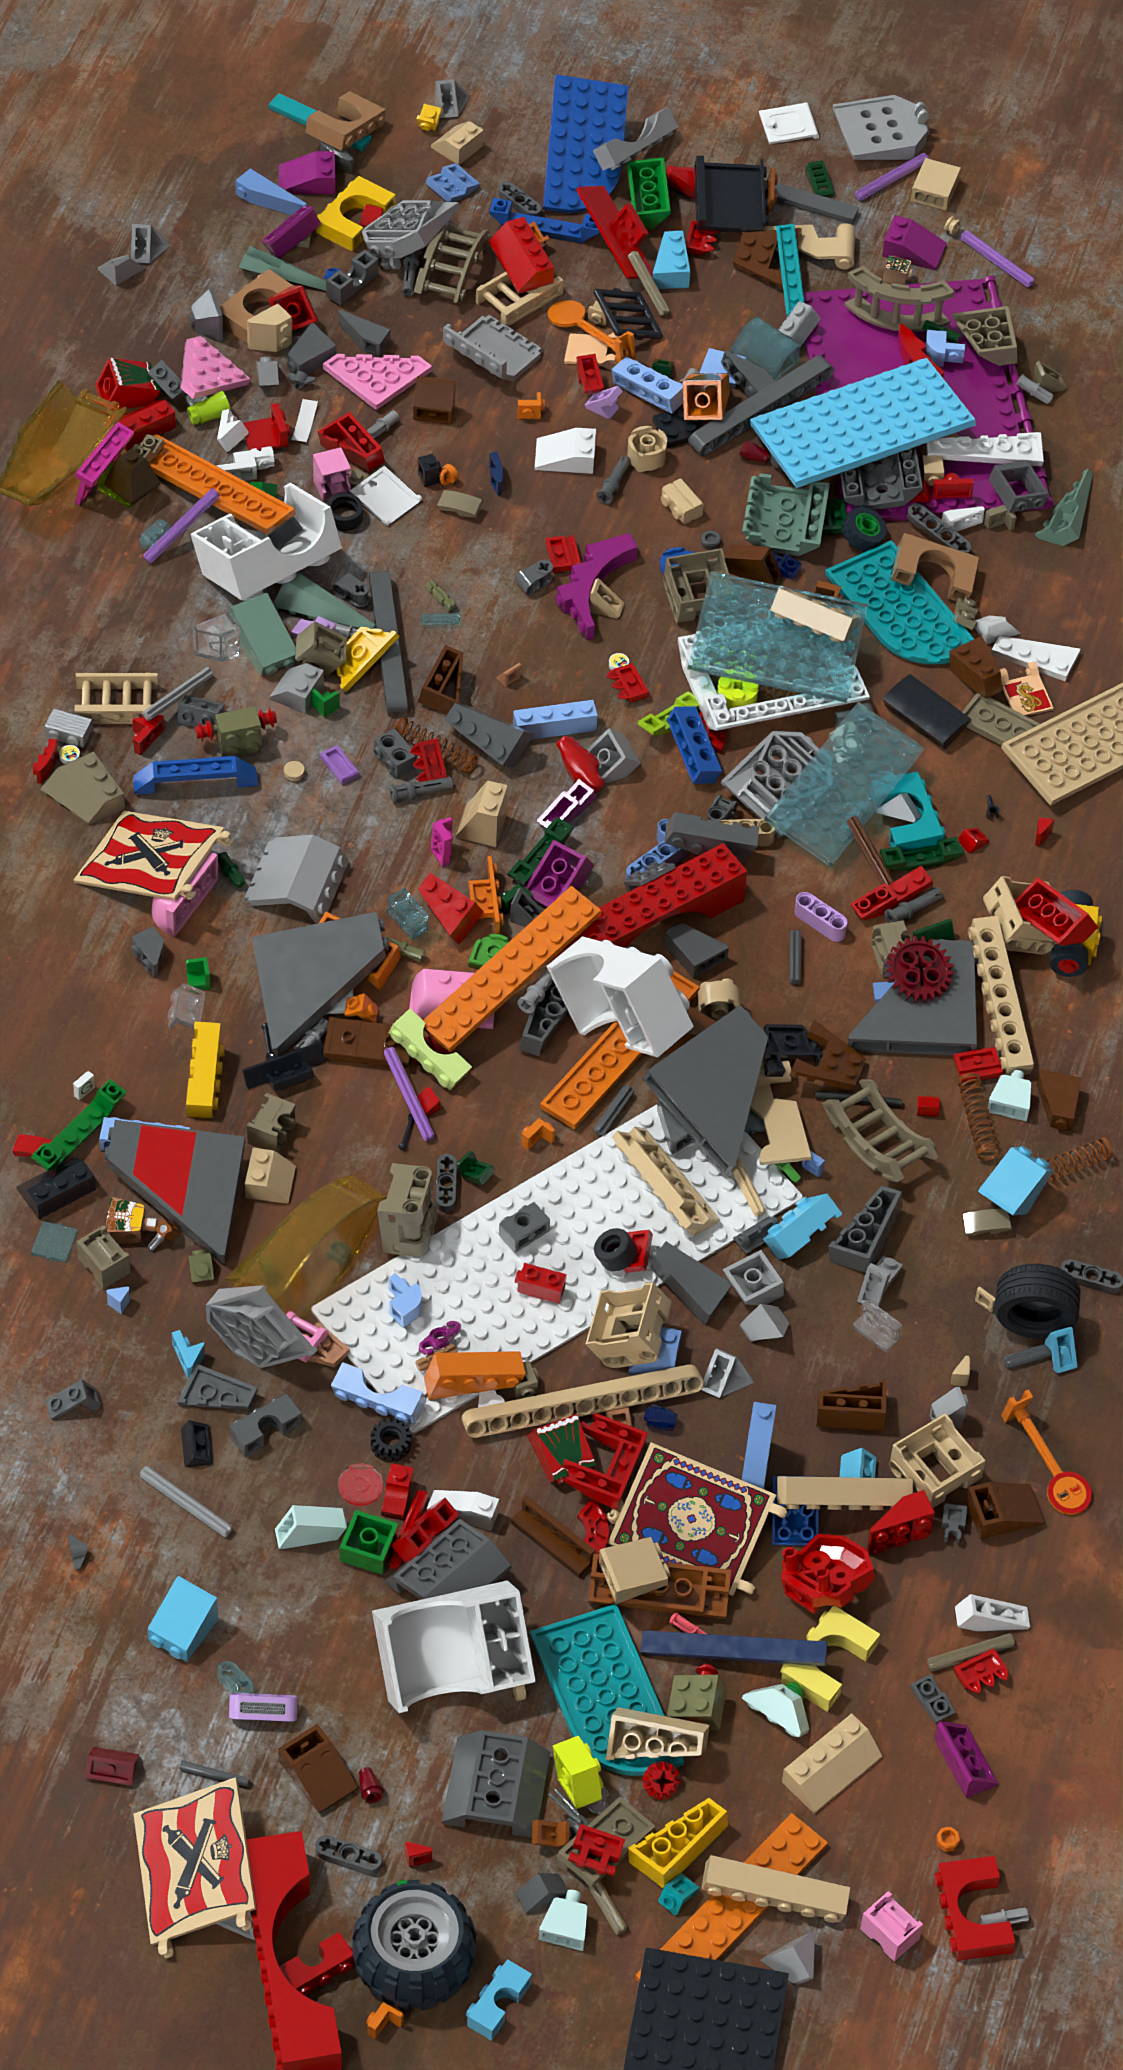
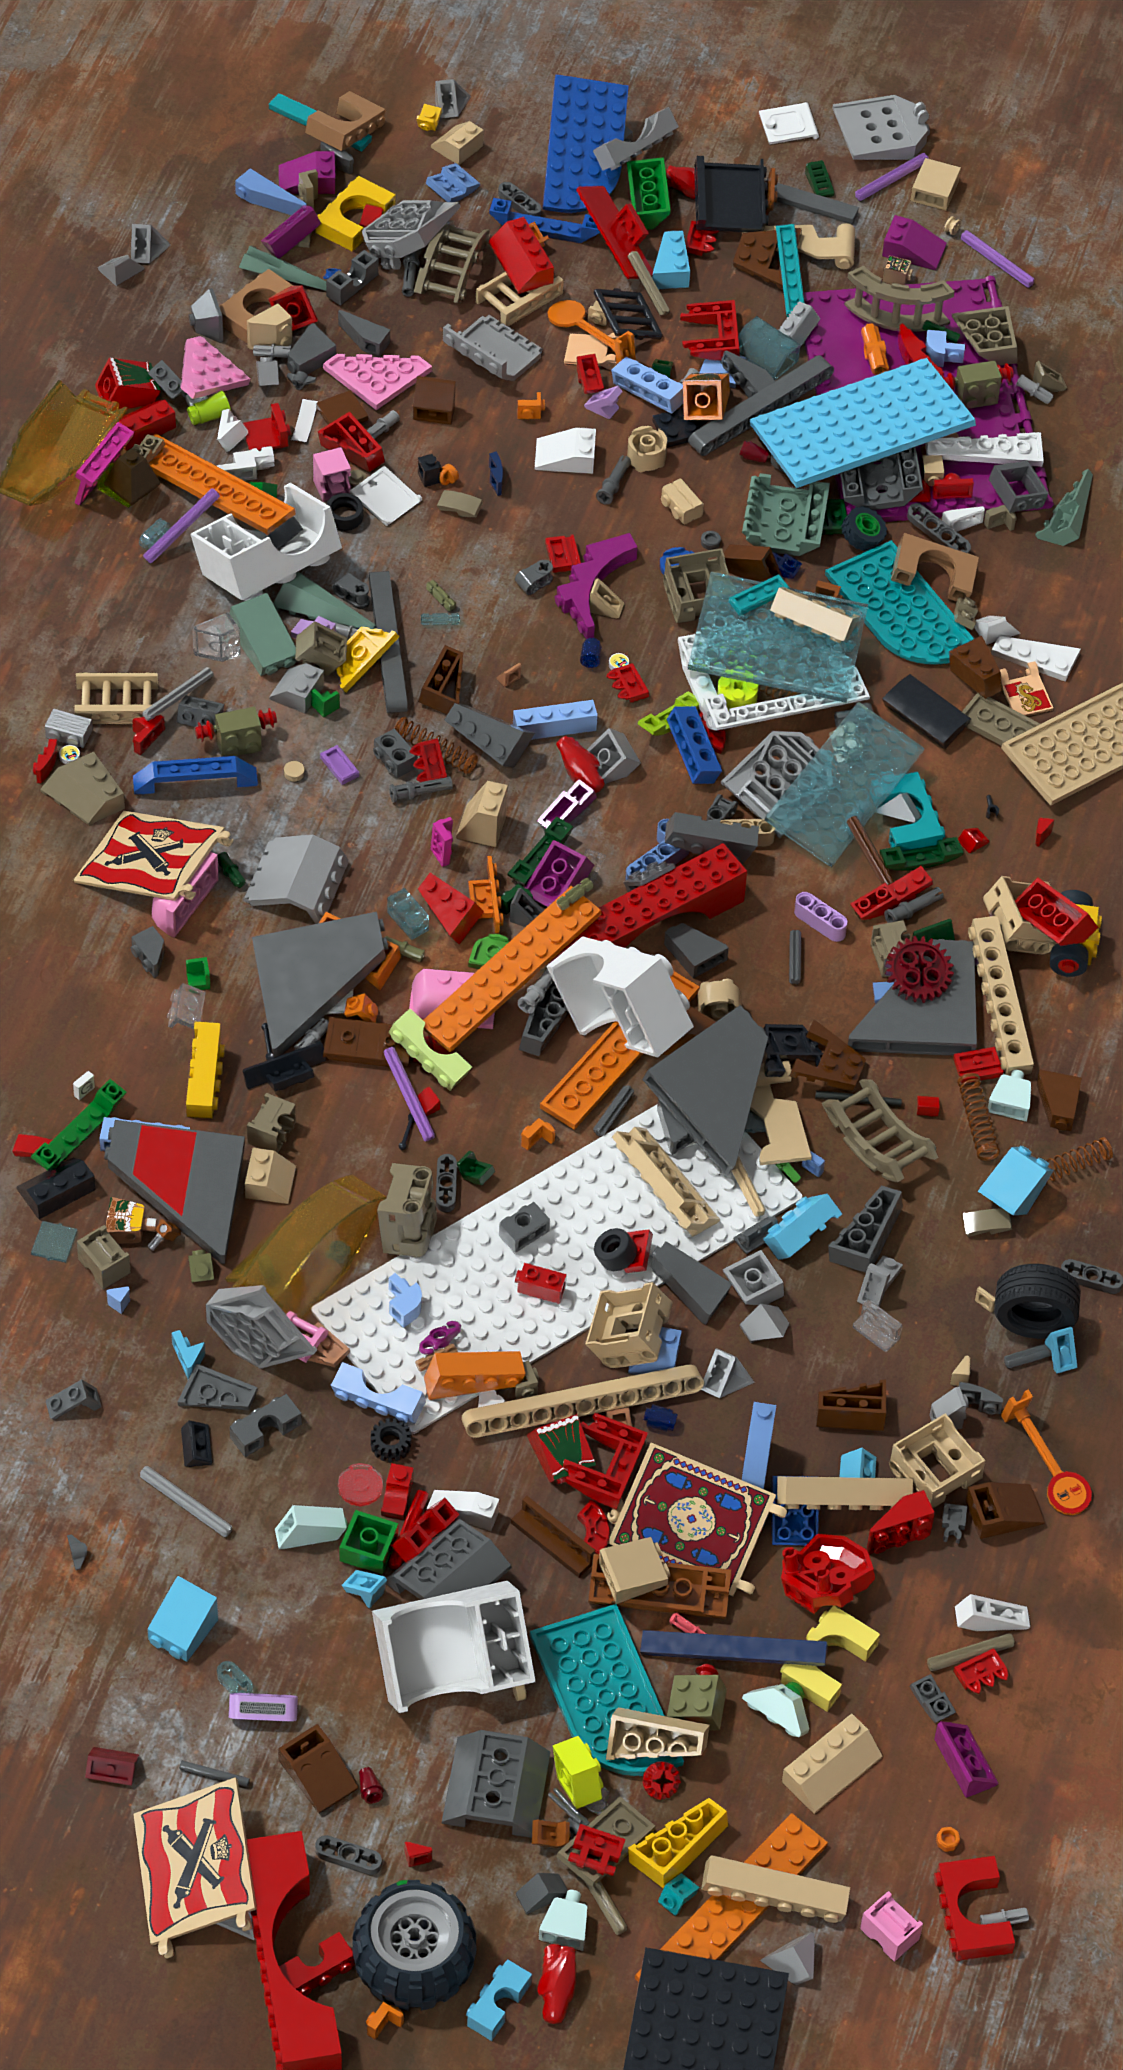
none -> light grey axle [253,344,292,359]
none -> dark tan bracket [298,169,318,209]
none -> reddish brown tile [316,390,368,425]
none -> medium azure slope [342,1570,387,1608]
none -> red animal [537,1944,577,2024]
none -> olive axle [556,878,594,910]
none -> clear blue brick [580,638,602,668]
none -> red wedge [680,300,740,361]
none -> teal tile [729,574,790,616]
none -> orange piece [861,323,889,375]
none -> olive brick [940,360,1014,409]
none -> dark grey slope [959,1382,1003,1414]

